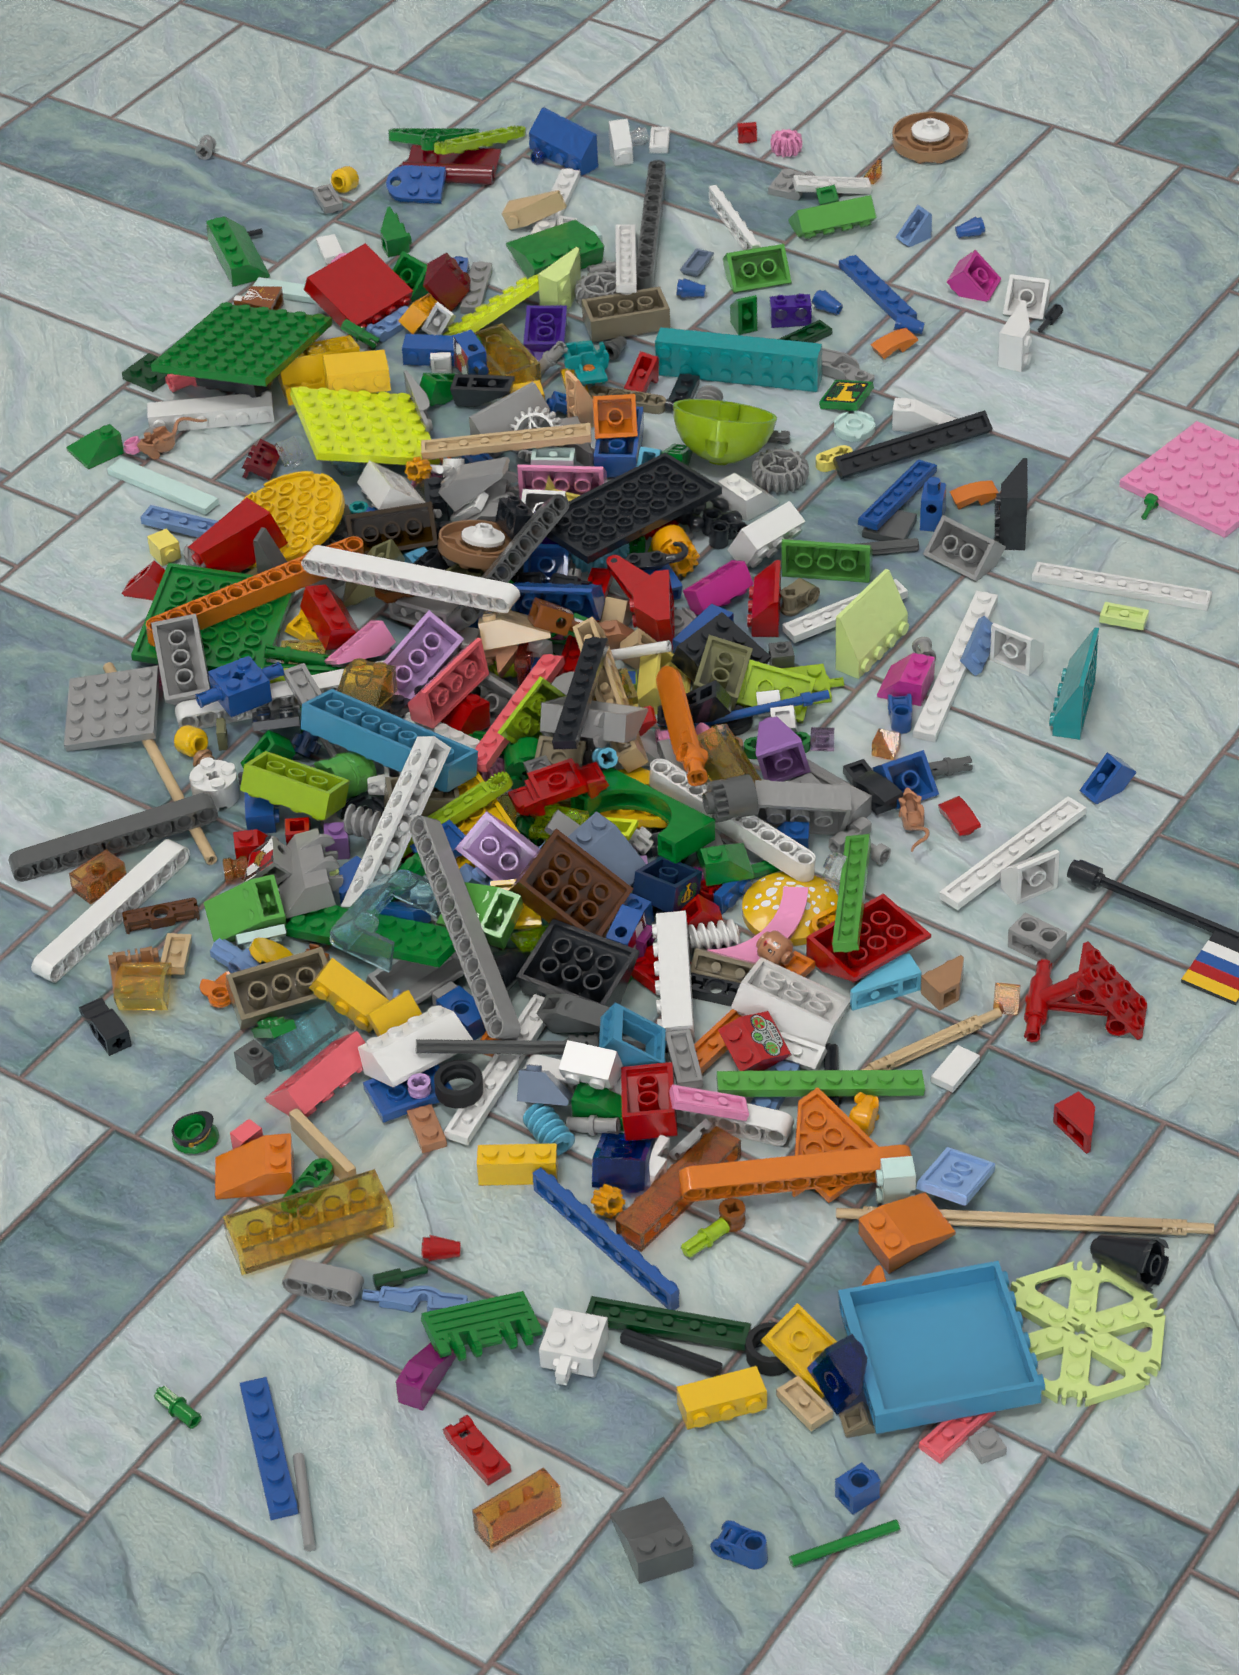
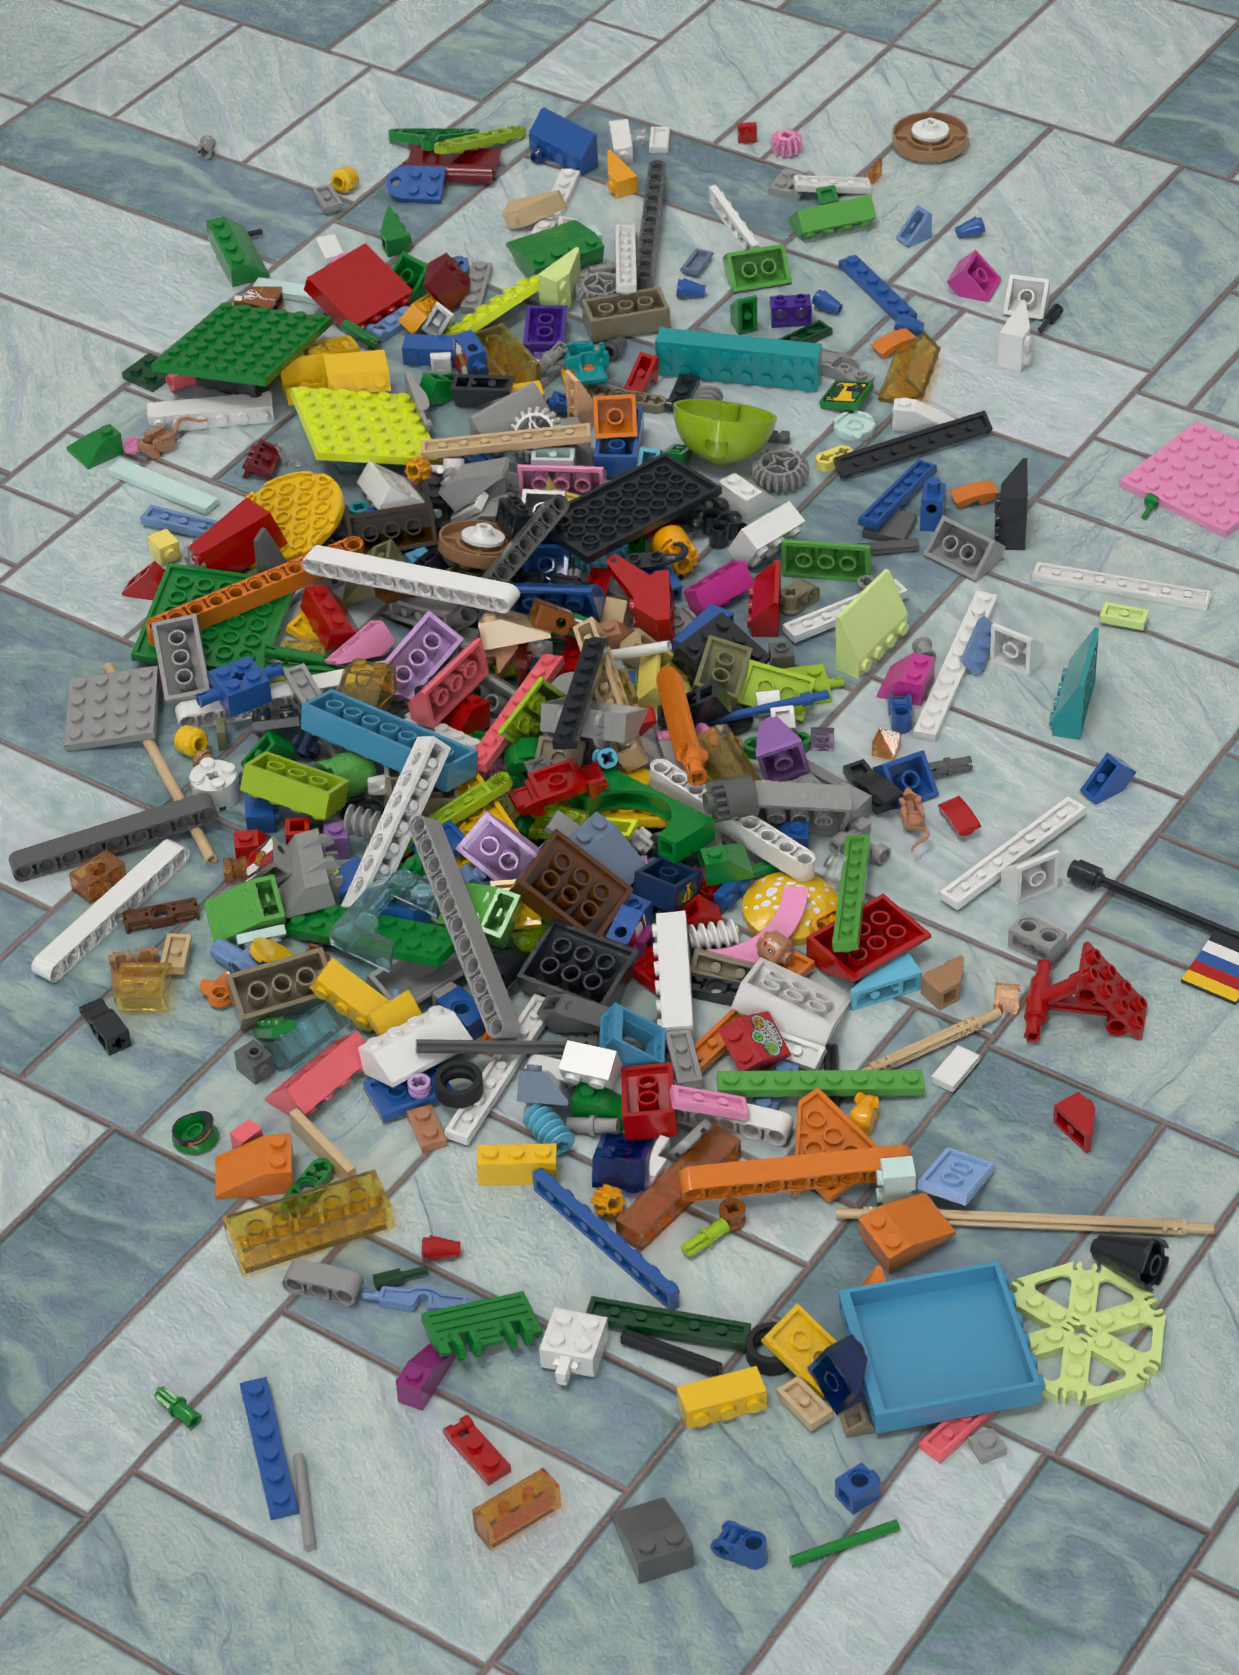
none -> light orange slope [607,149,638,199]
none -> light grey bush [857,575,875,593]
none -> clear yellow slope [878,332,941,404]

